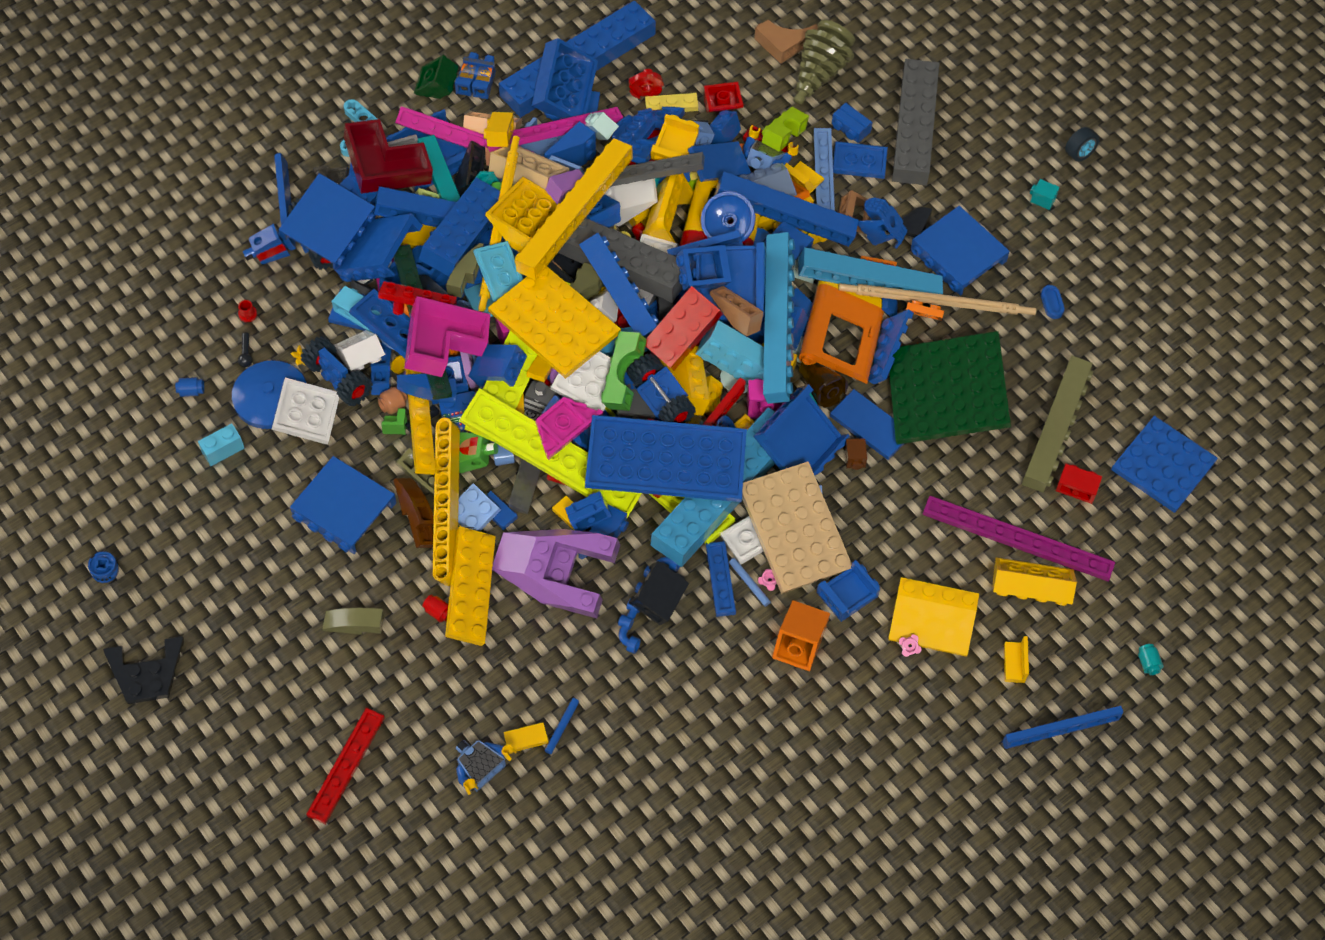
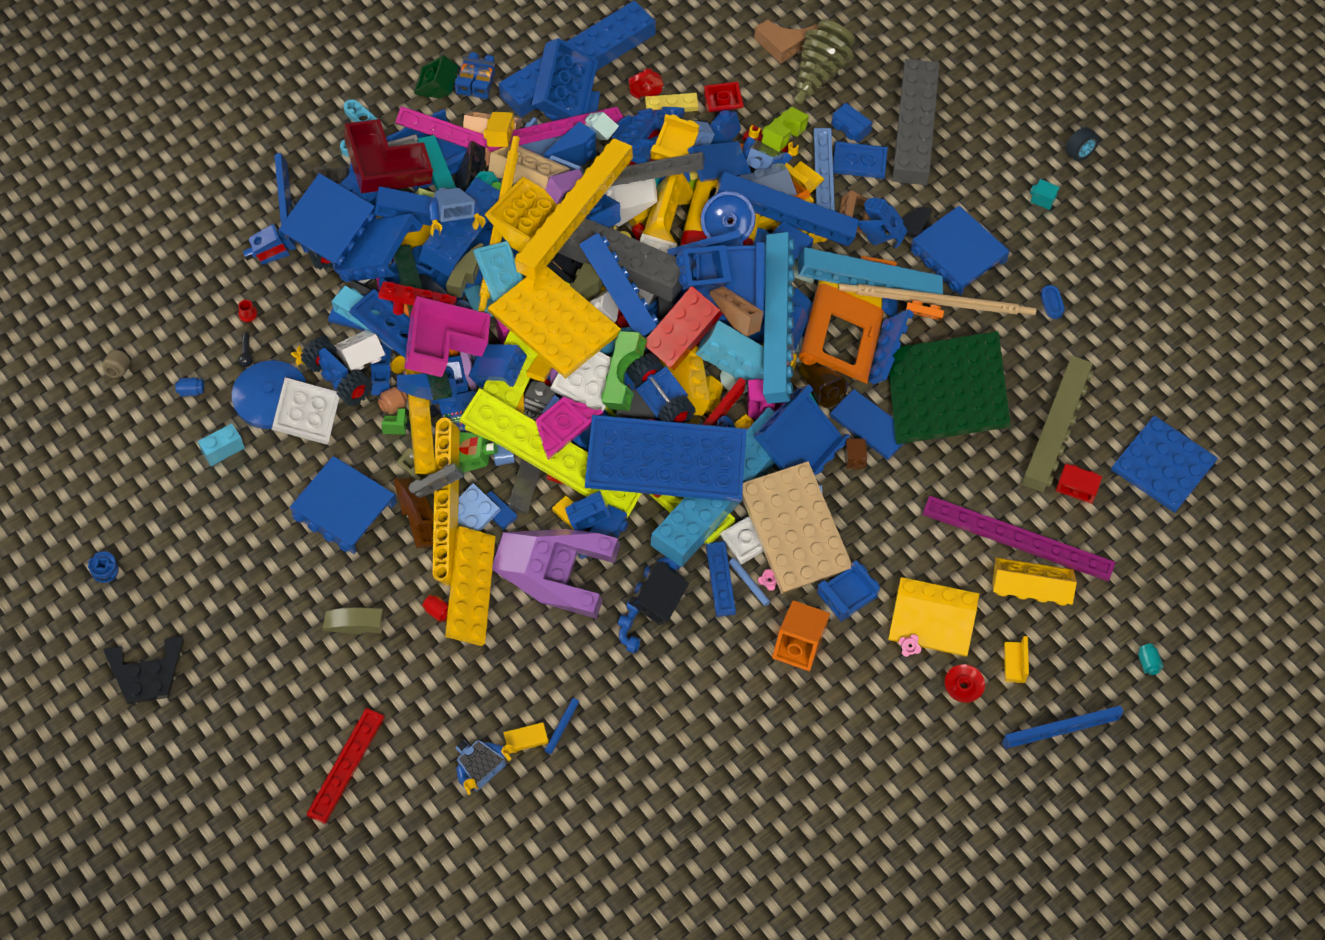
none -> dark tan head [102,350,130,378]
none -> dark grey hinge [408,463,465,498]
none -> medium blue torso [429,188,486,236]
none -> red dish [944,664,985,703]

